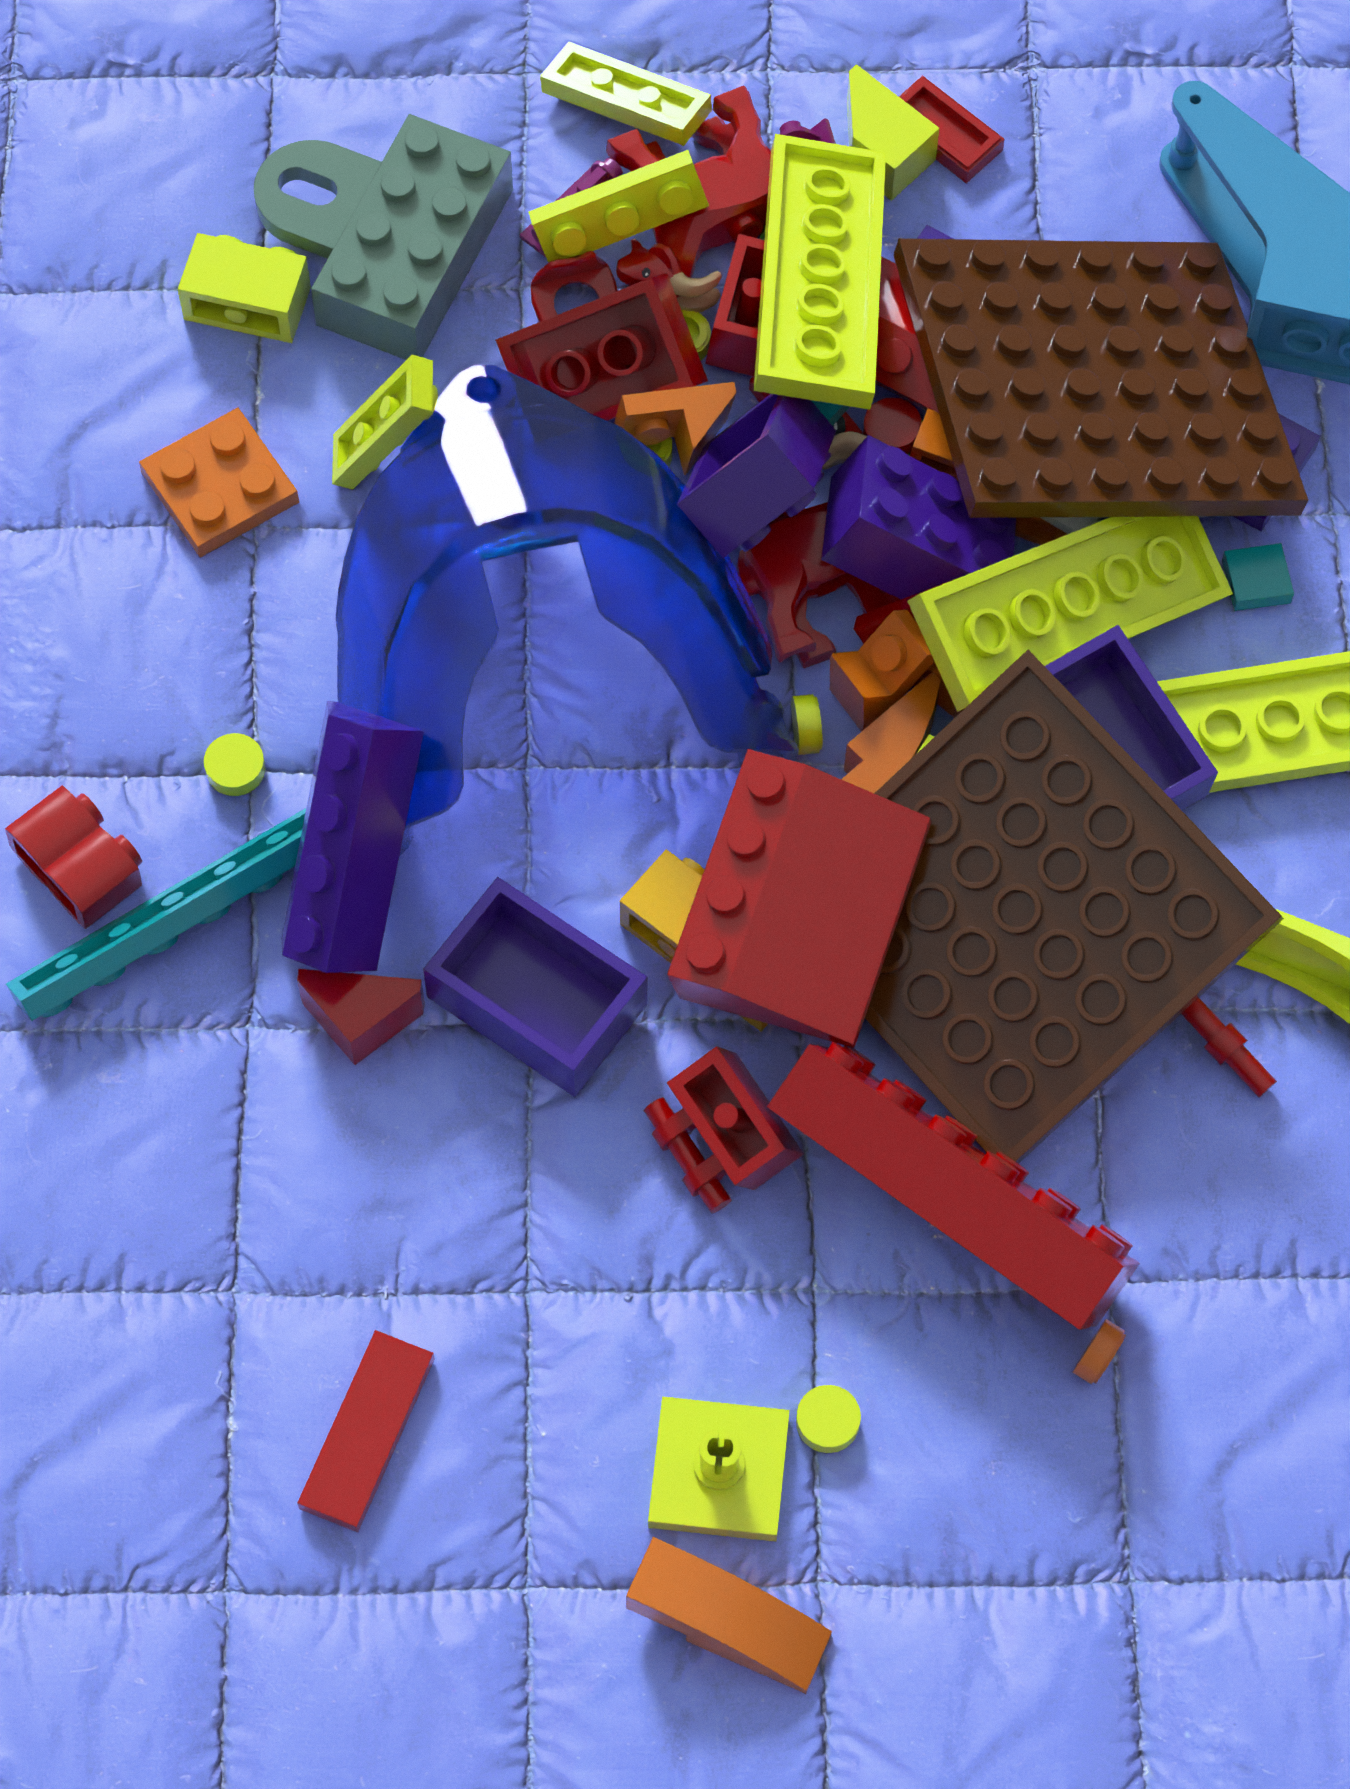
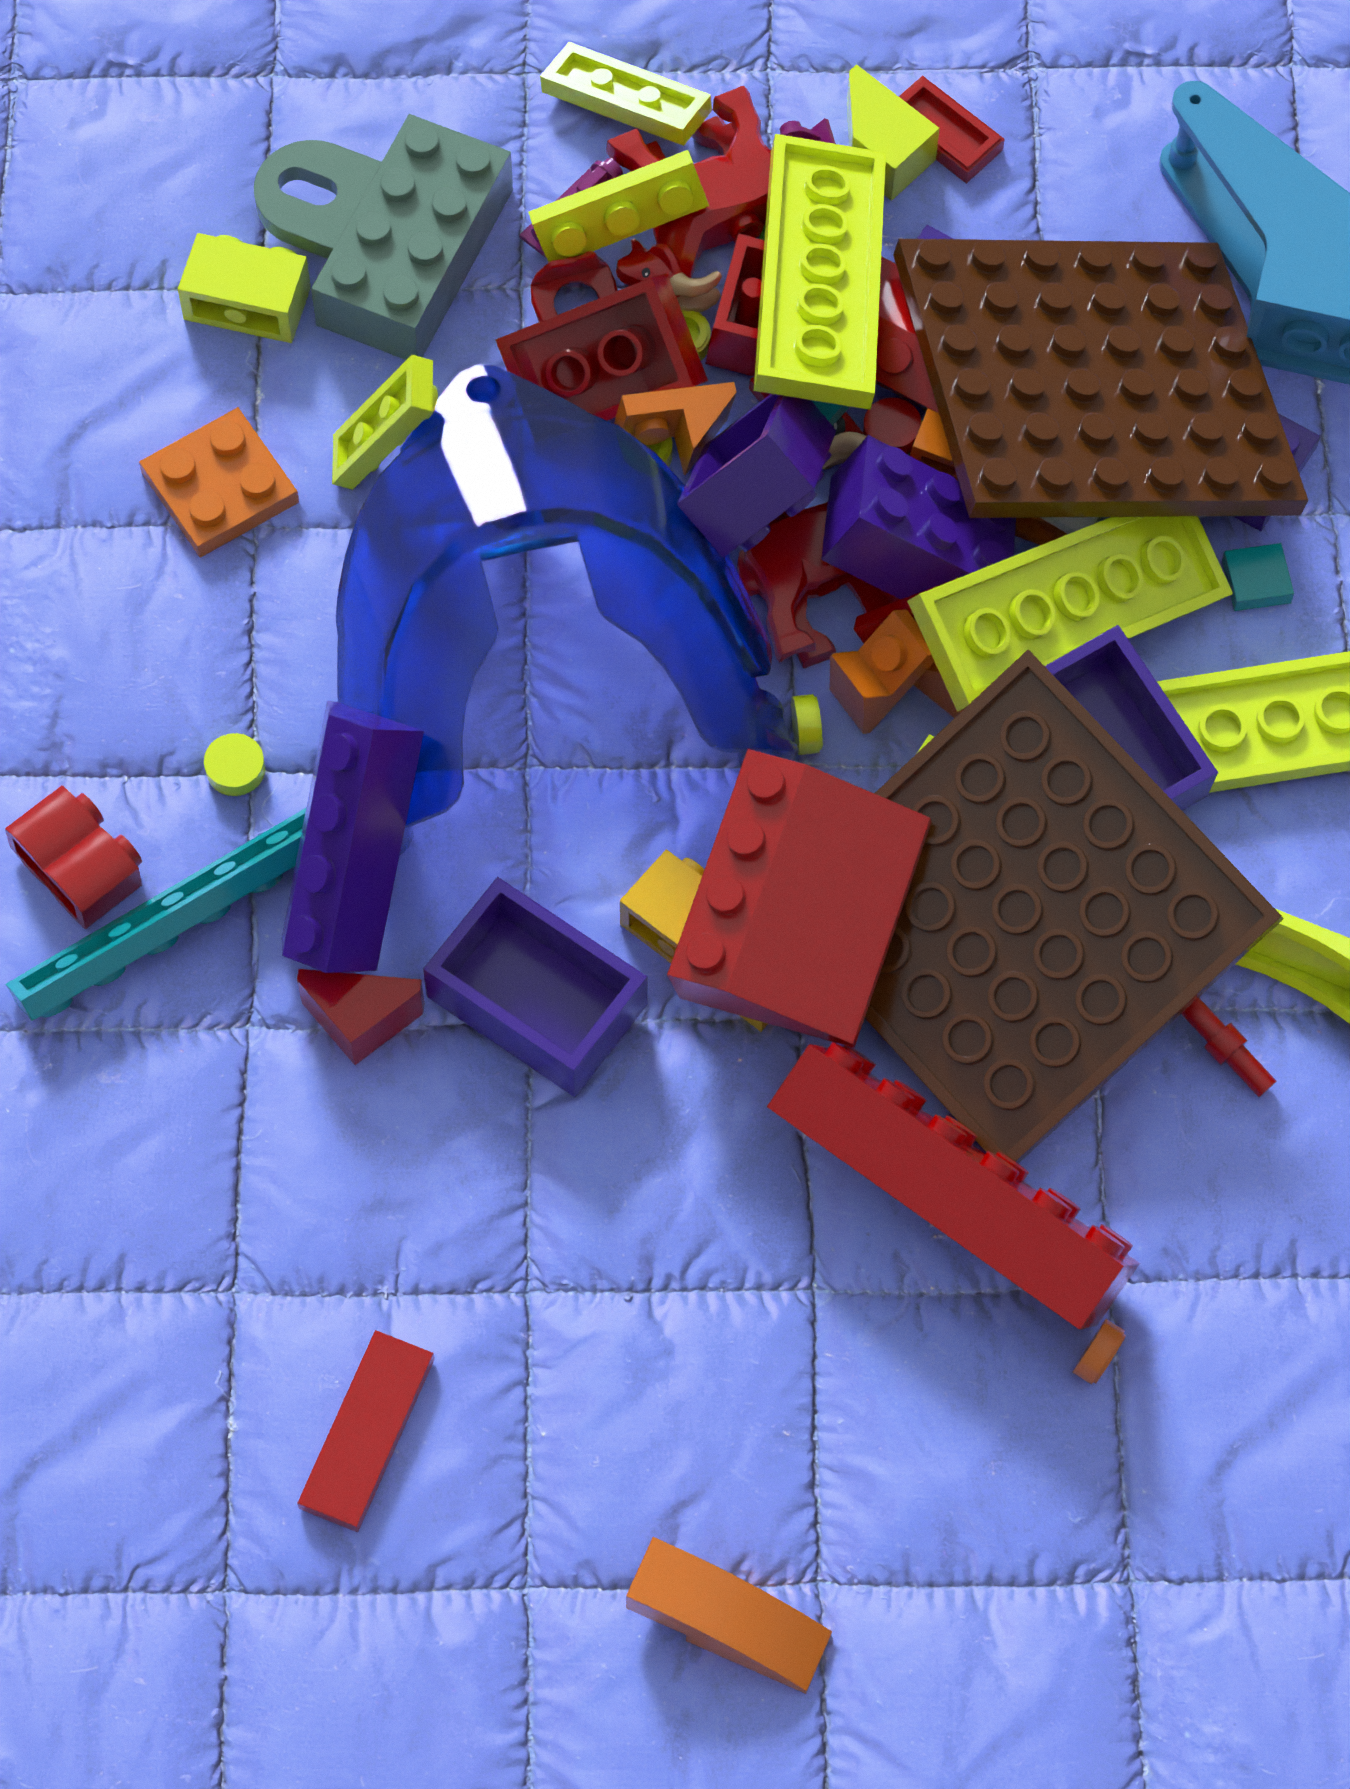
red brick [644,1046,804,1214] -> none
neon yellow tile [648,1396,790,1542] -> none
neon yellow tile [796,1385,861,1453] -> none
orange slope [841,672,941,793] -> none

